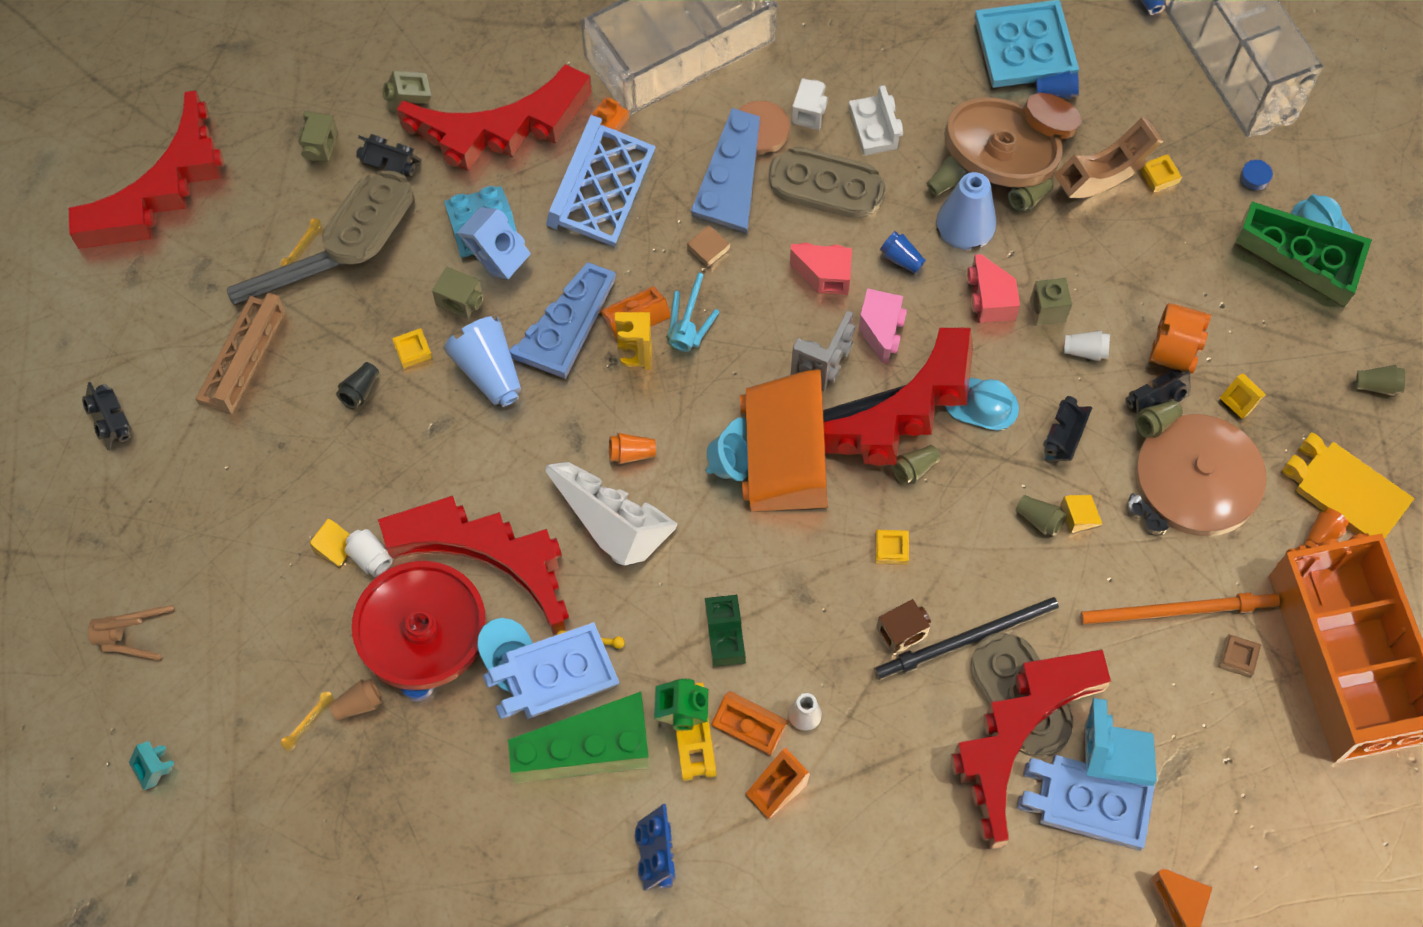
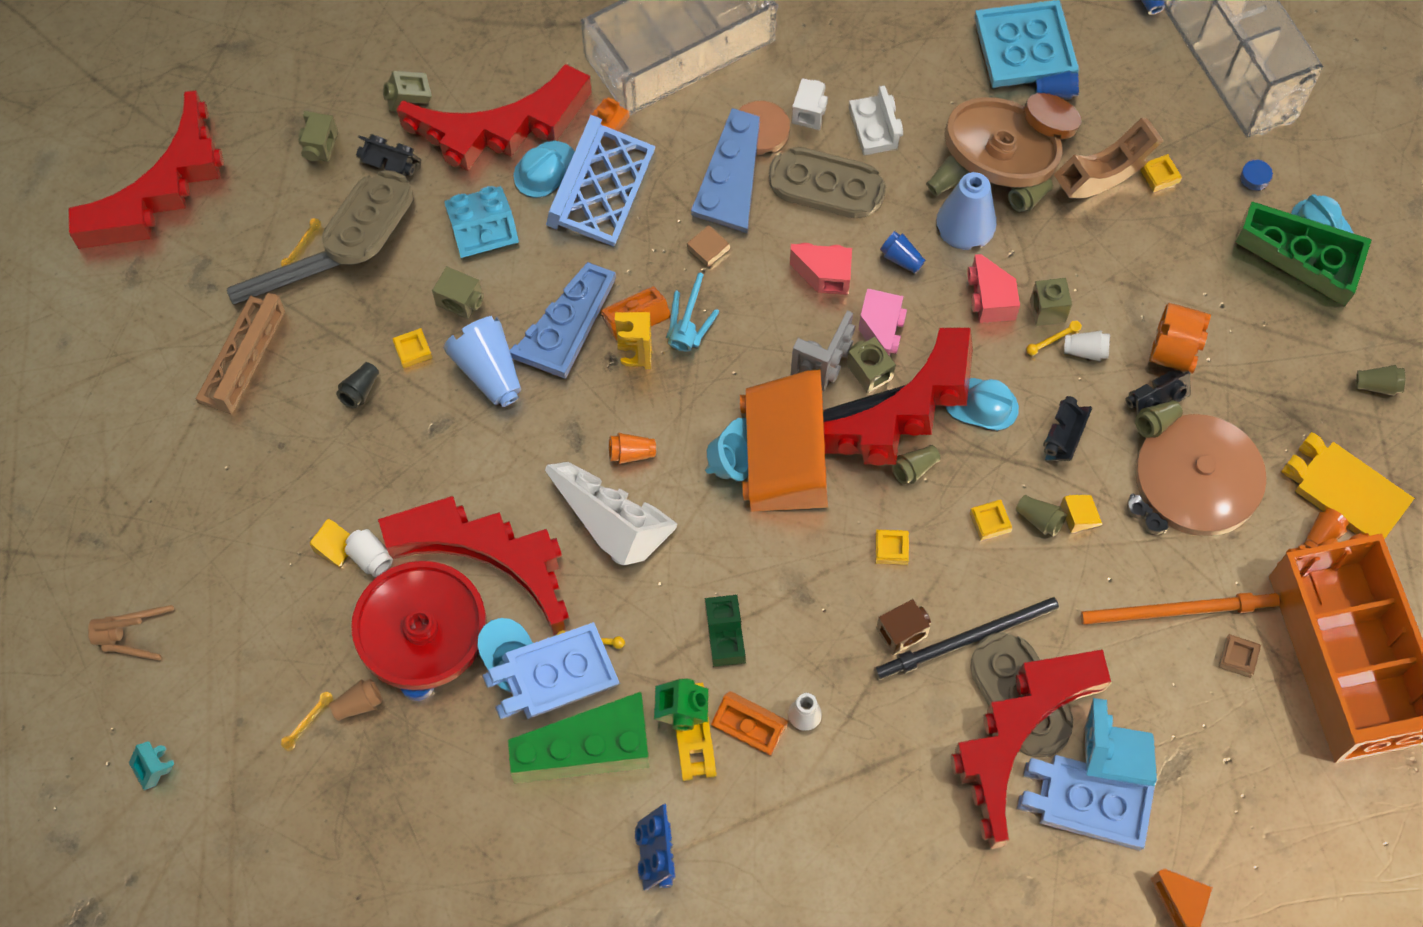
black hinge [82,382,132,450] -> none
light blue brick [457,207,531,279] -> none
orange slope [745,748,809,819] -> none
yellow tile [1220,373,1266,419] -> none
none -> medium azure piece [513,141,575,198]
none -> olive brick [847,337,896,394]
none -> yellow tile [970,499,1013,541]
none -> yellow hinge [1026,321,1082,356]

